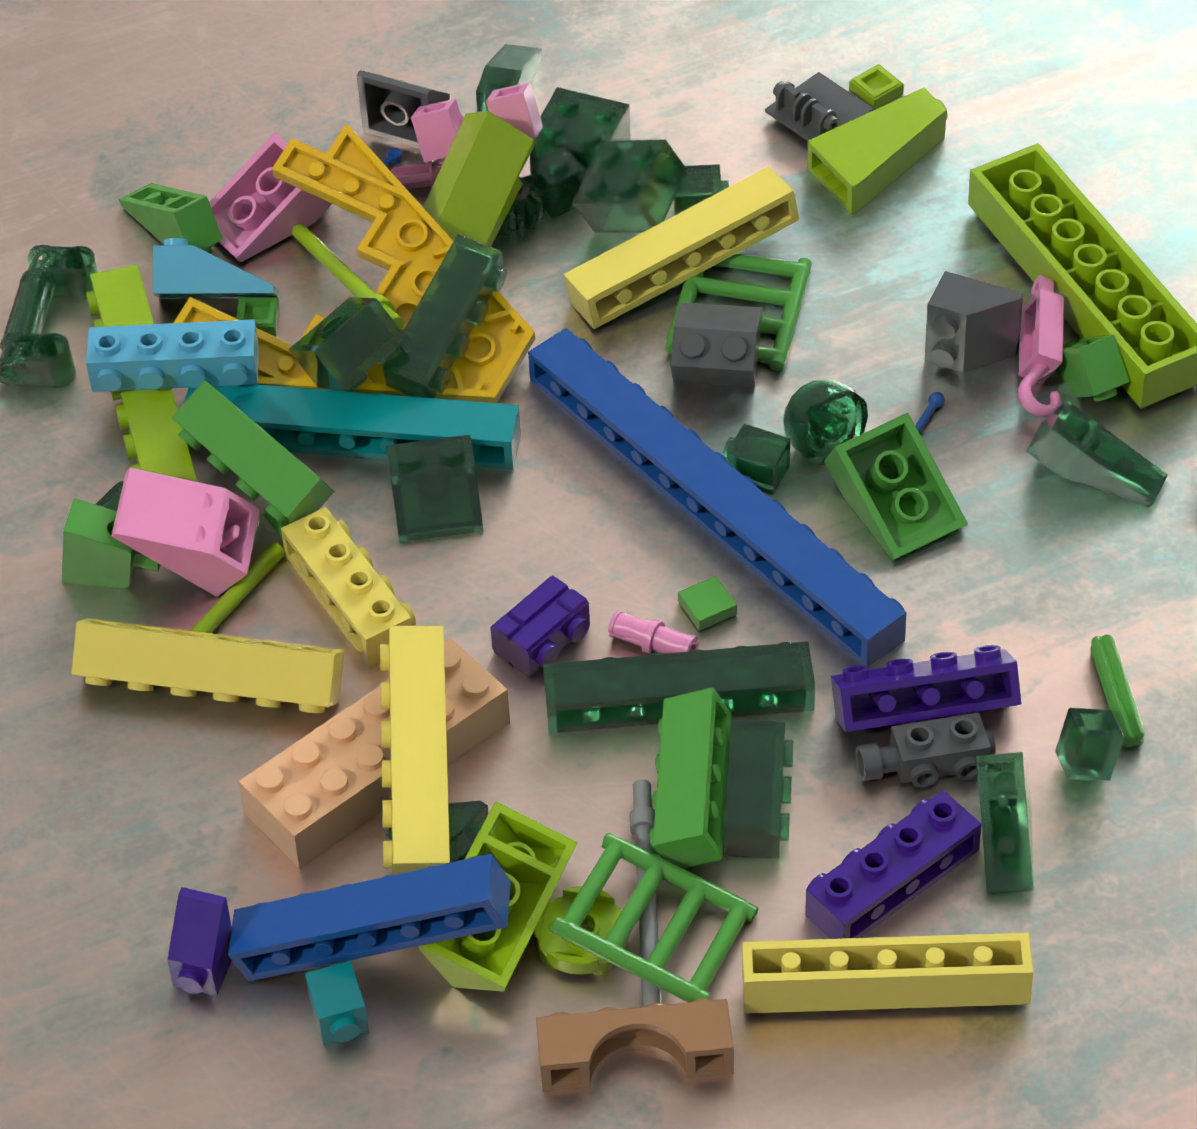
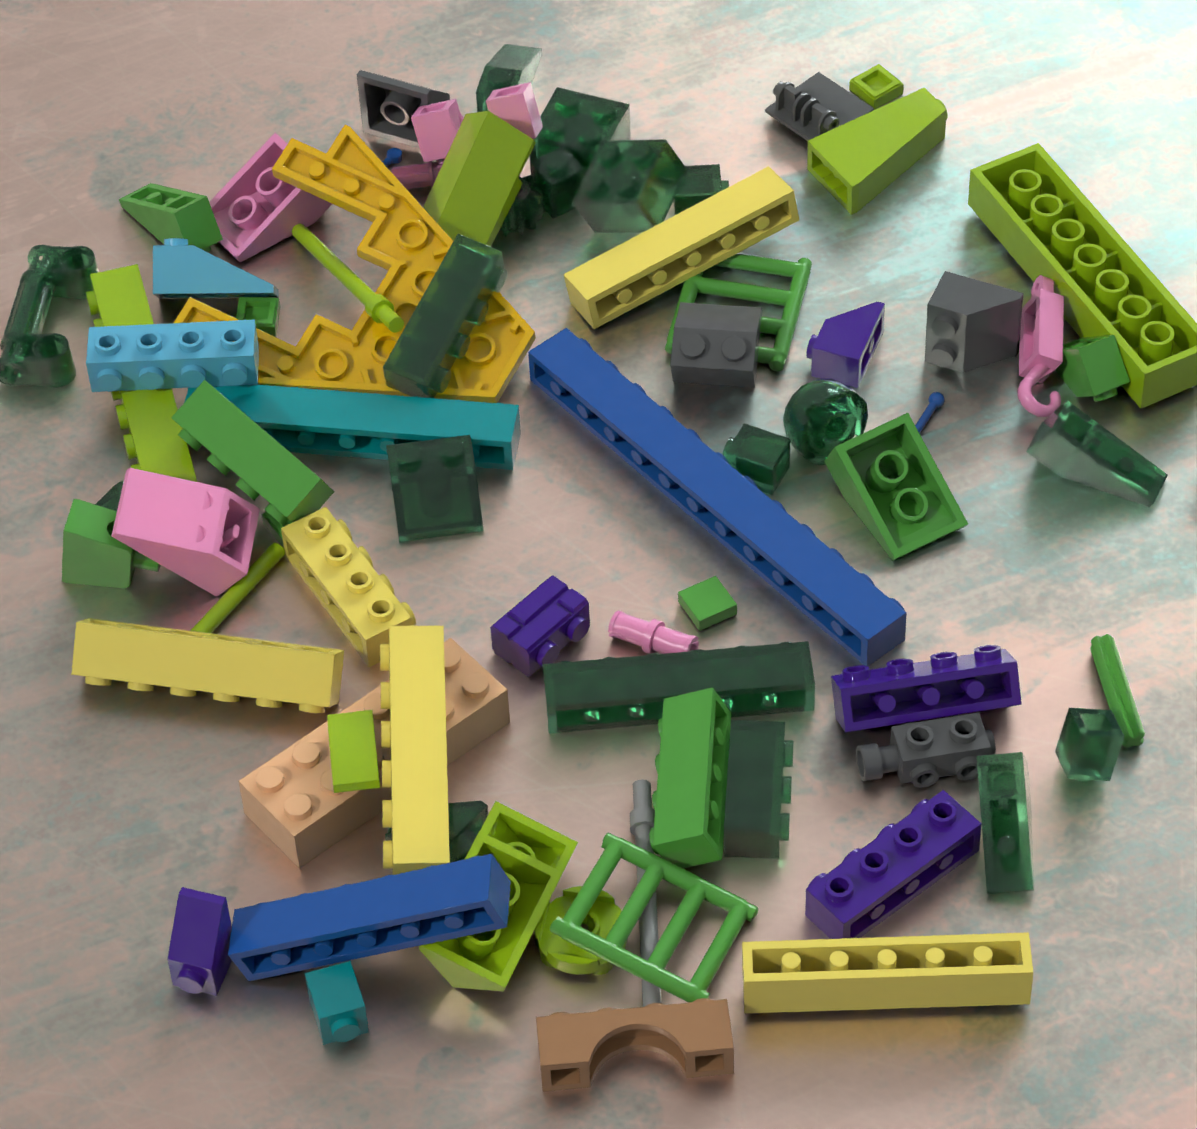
clear green brick [288,297,406,391] -> none
none -> lime slope [327,710,380,793]
none -> dark purple slope [806,302,885,388]

